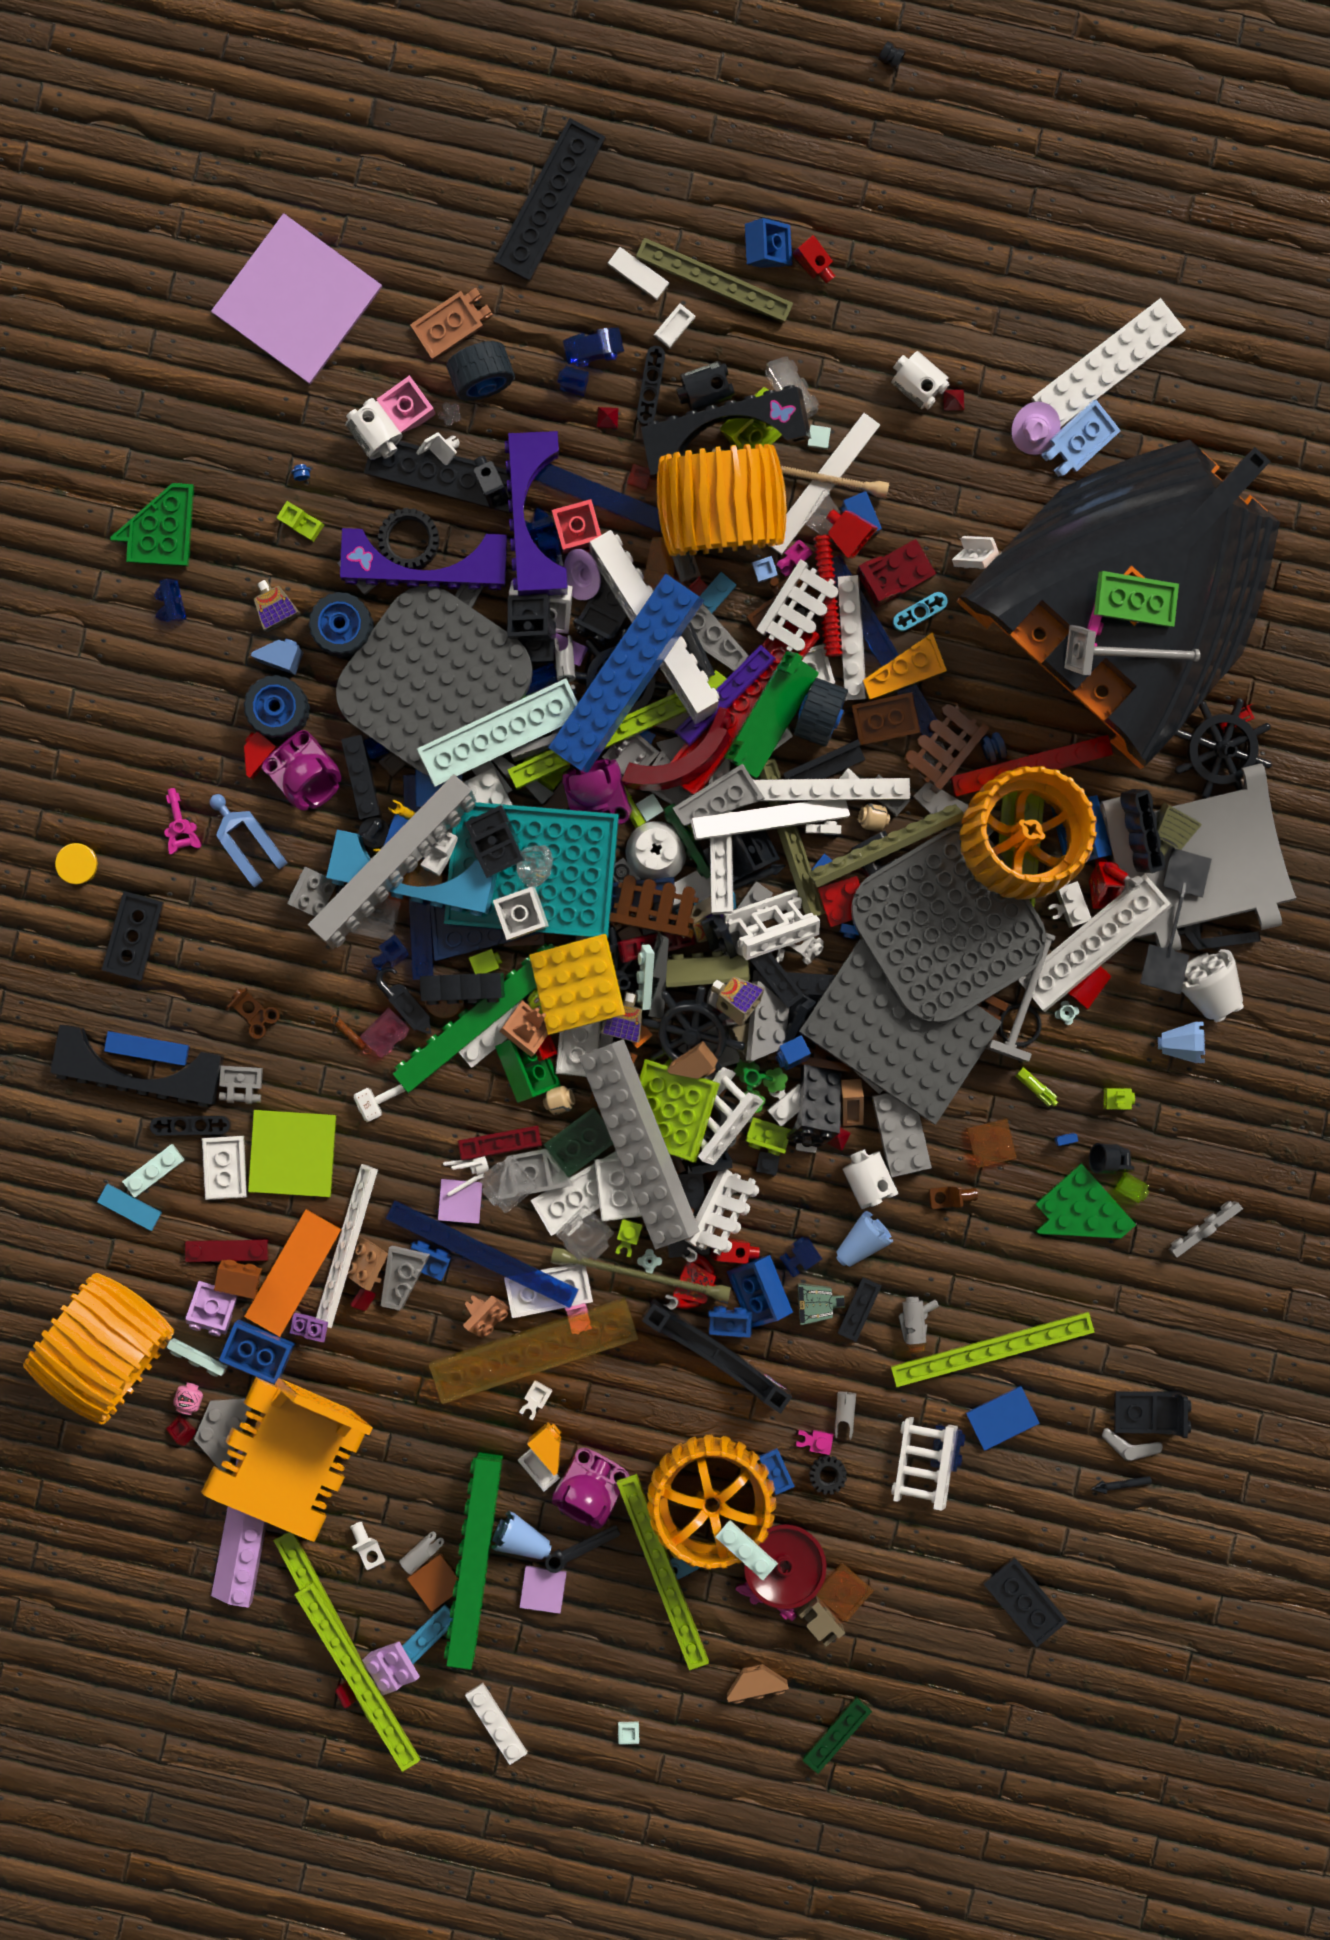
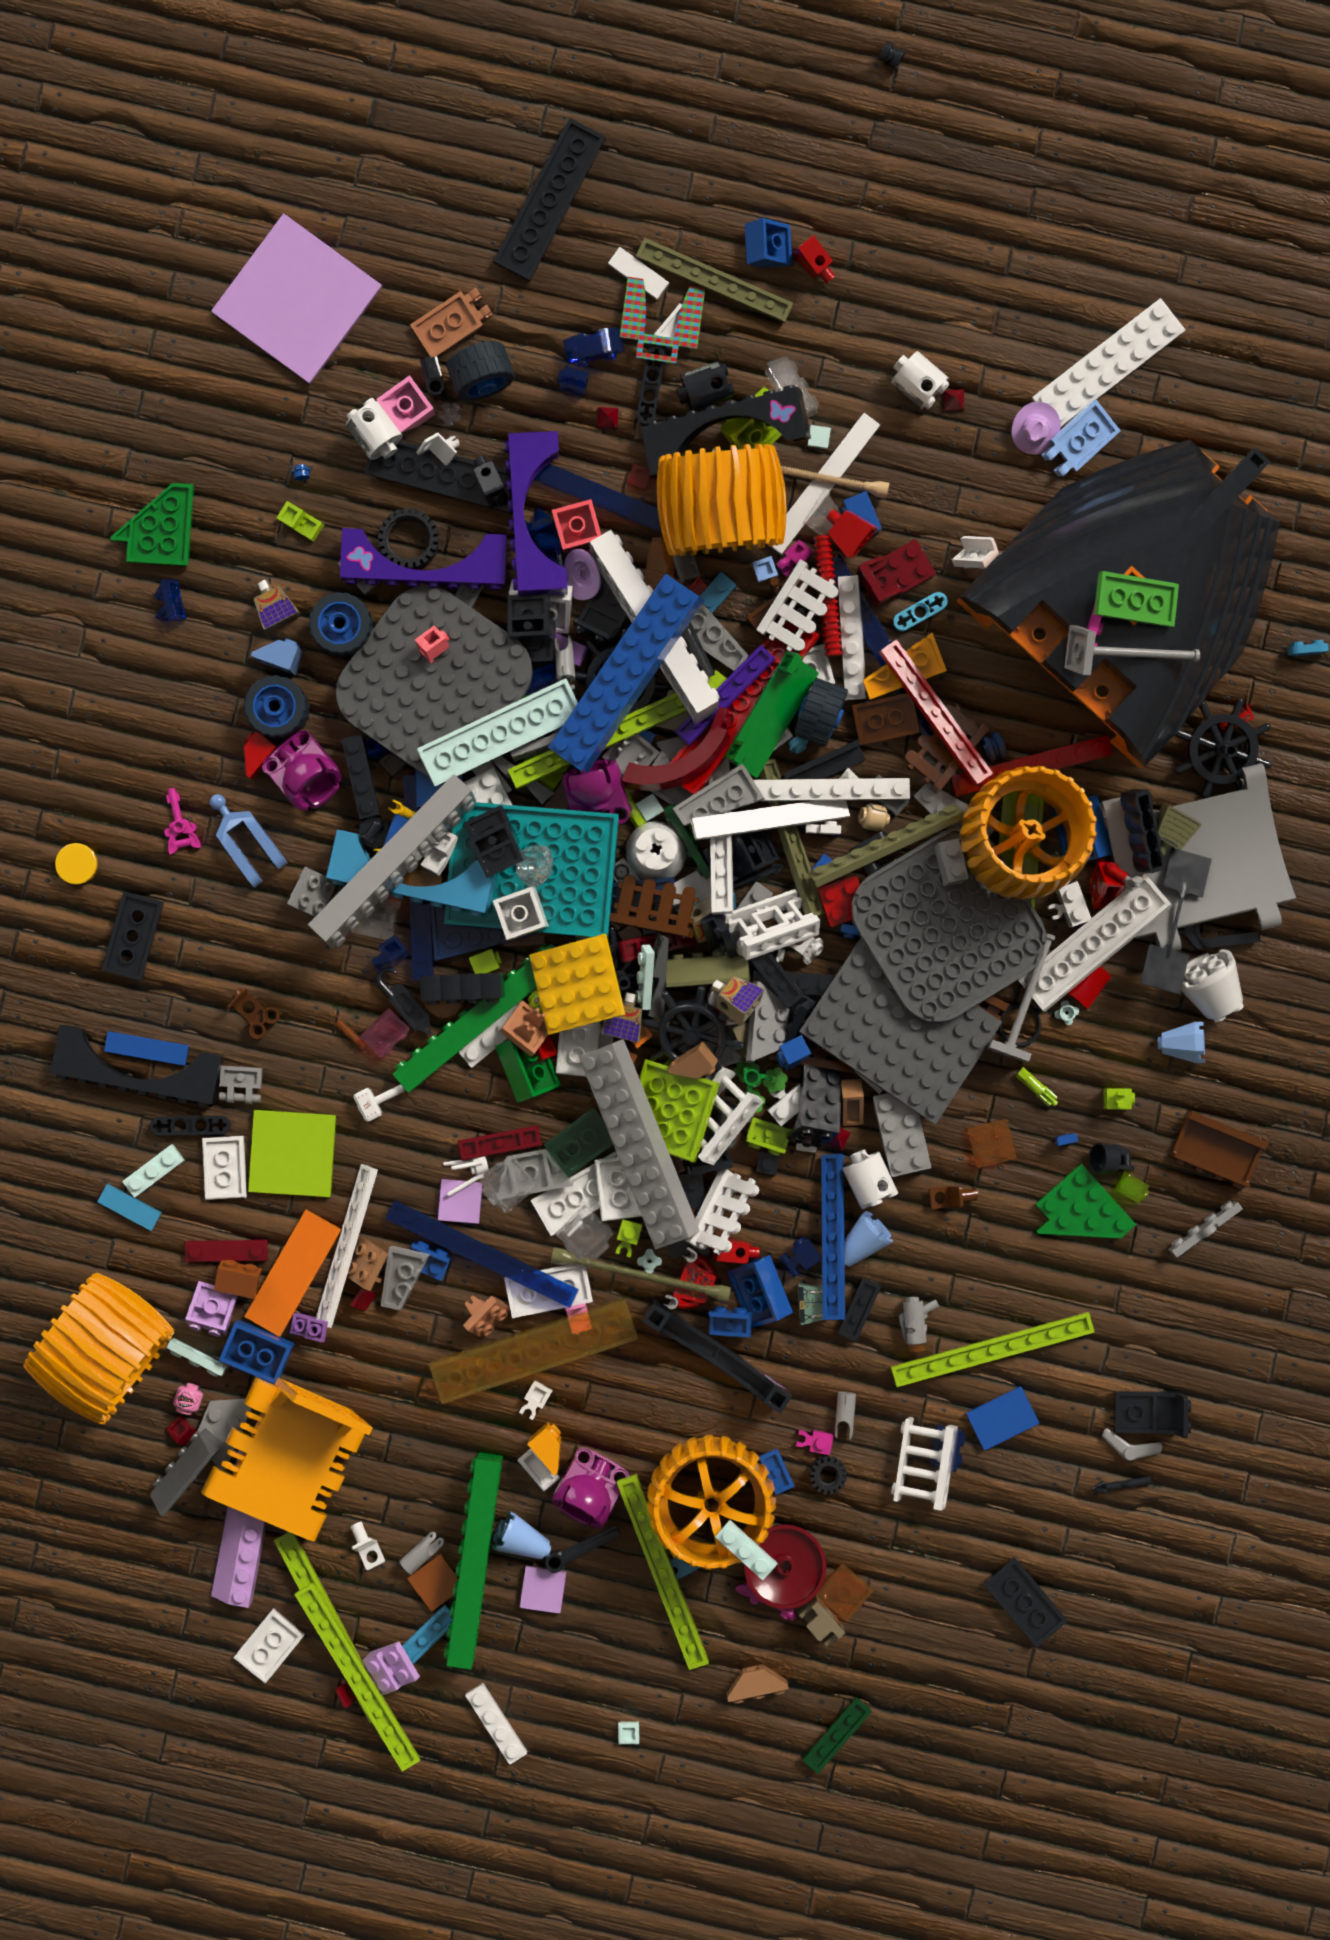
tan head [543,1086,575,1115] -> none
none -> dark grey slope [150,1428,224,1517]
none -> white tile [234,1608,305,1683]
none -> coral brick [415,626,449,663]
none -> black piece [420,356,447,400]
none -> piece [620,277,705,364]
none -> medium azure plate [788,736,808,753]
none -> blue plate [821,1154,845,1320]
none -> plate [879,640,993,786]
none -> light grey brick [934,838,969,887]
none -> reddish brown panel [1170,1110,1268,1189]
none -> dark azure plate [1287,640,1329,656]

